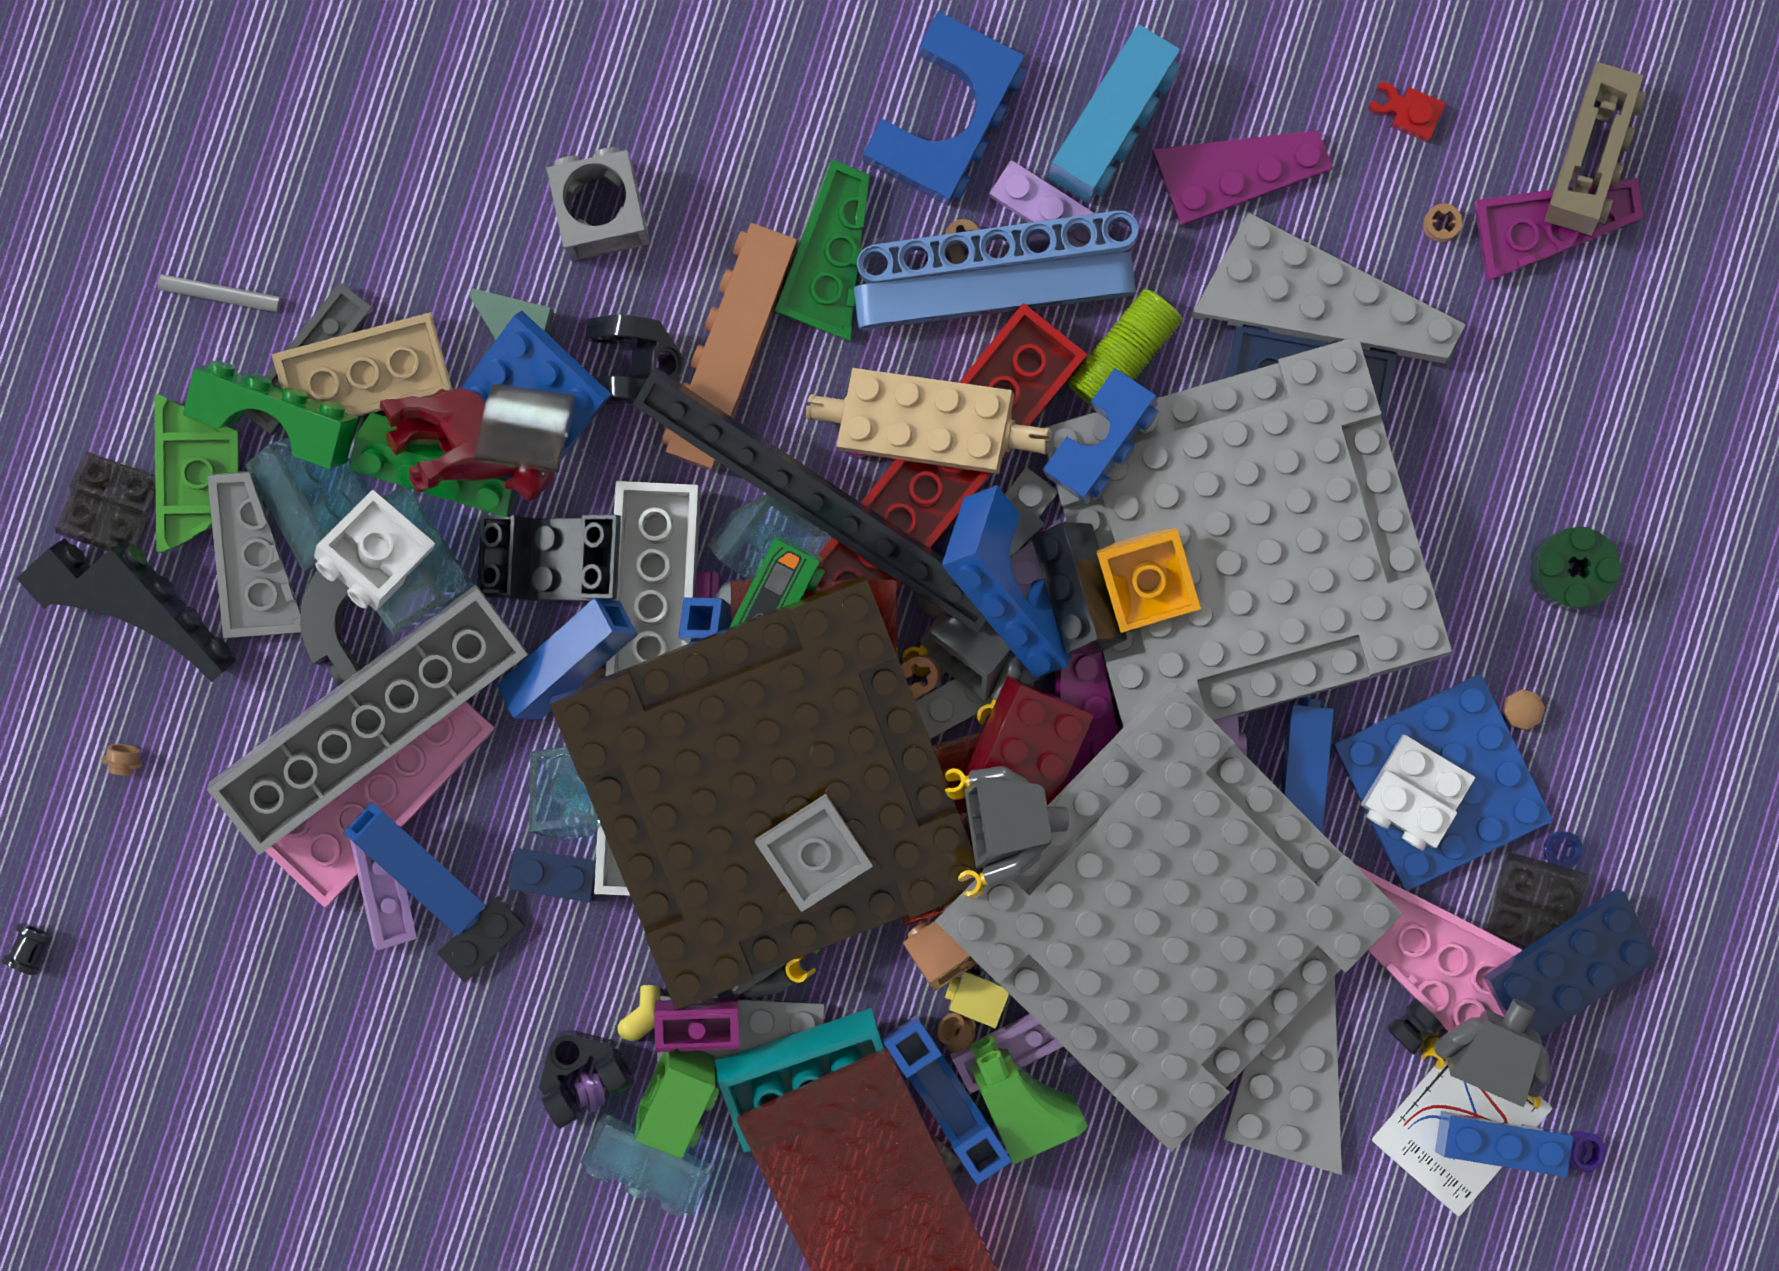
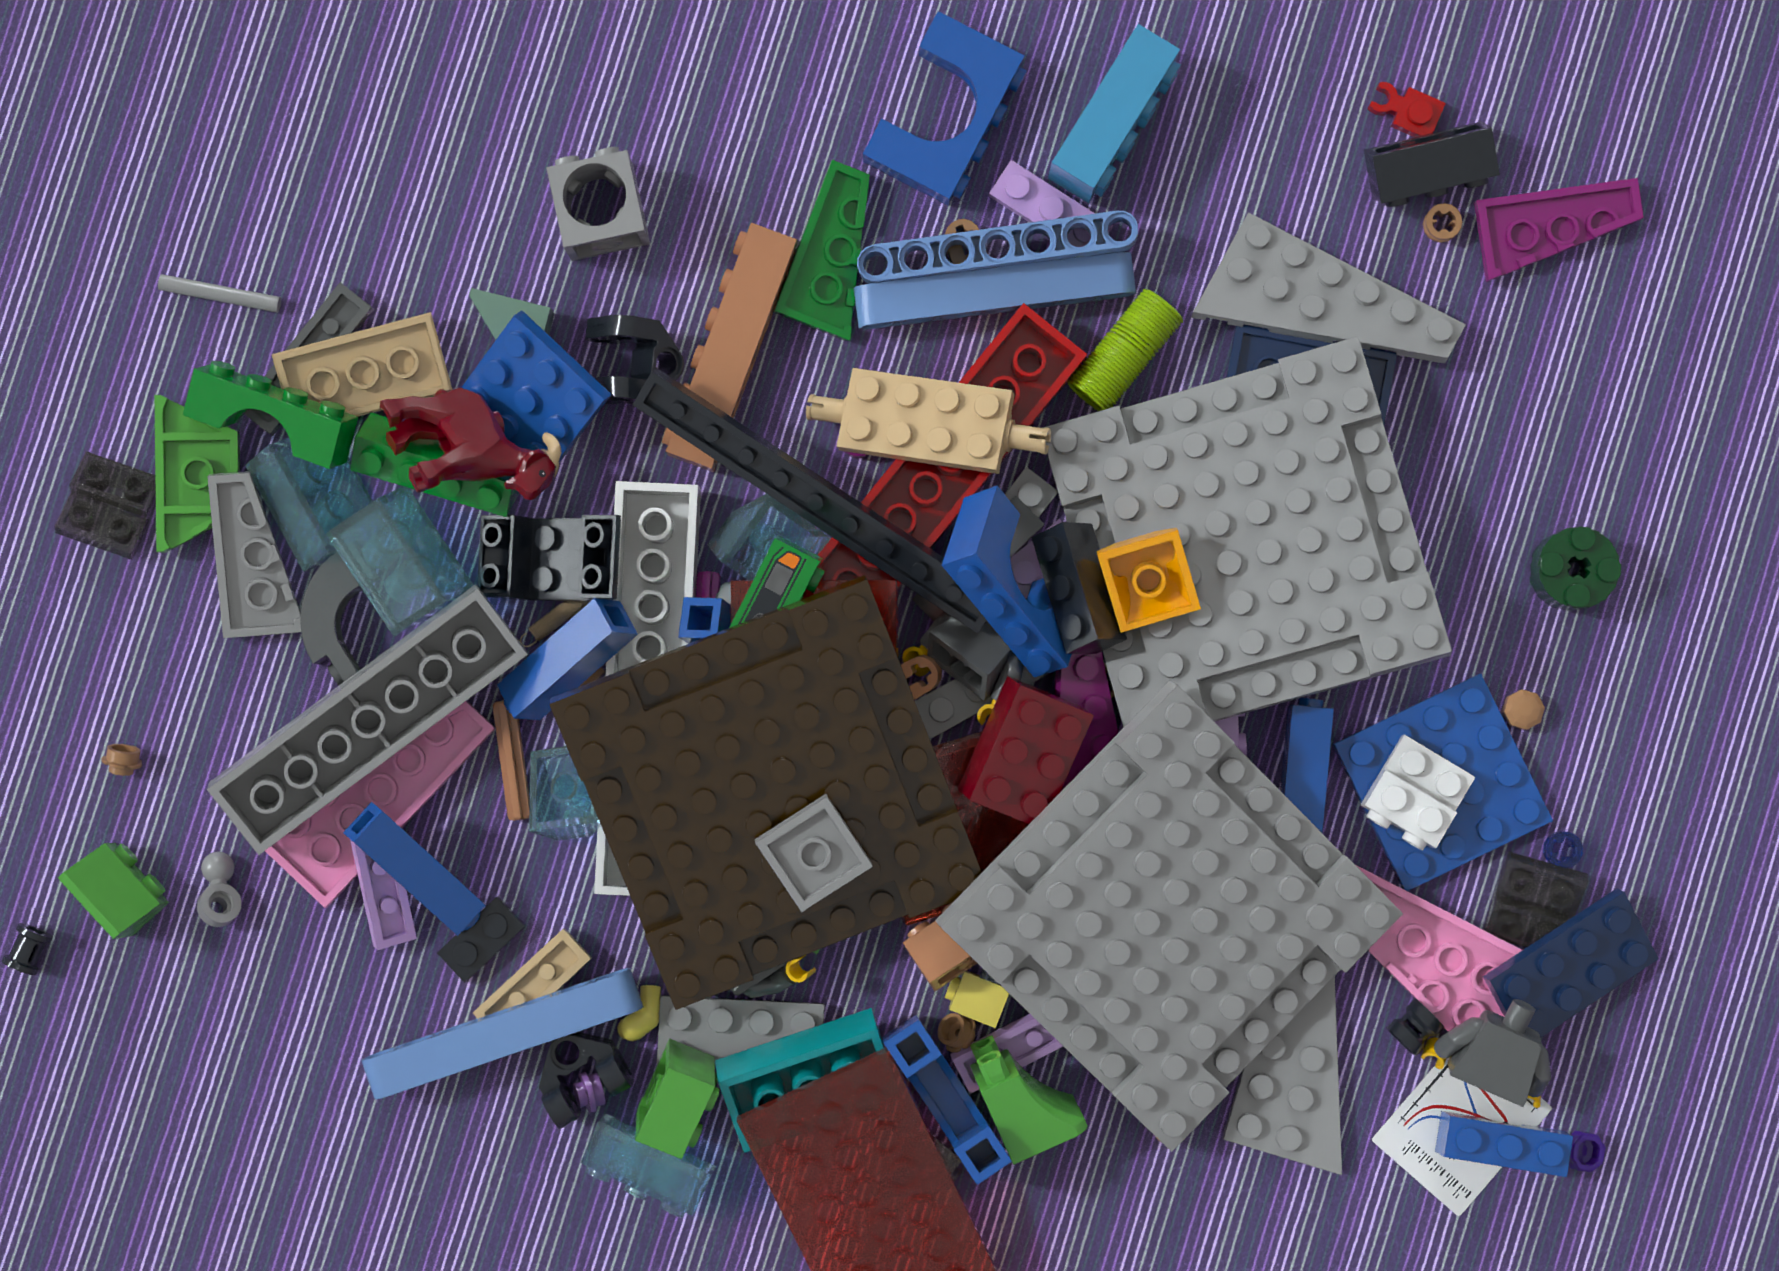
black arch [16,538,236,682] -> none
white plate [314,490,435,611] -> none
clear smoke slope [474,384,575,472] -> none
dark blue brick [508,848,596,902] -> none
magenta brick [654,997,739,1052] -> none
dark grey torso [945,766,1069,899] -> none
blue arch [1043,368,1159,504] -> none
magenta wing [1152,130,1333,227] -> none
dark tan brick [1544,62,1646,236] -> none
none -> bright green slope [58,843,169,939]
none -> light grey plate [197,851,241,927]
none -> medium blue beam [361,968,644,1100]
none -> tan plate [473,928,592,1019]
none -> nougat axle [493,700,532,821]
none -> tan piece [520,601,590,647]
none -> black brick [1364,121,1500,207]

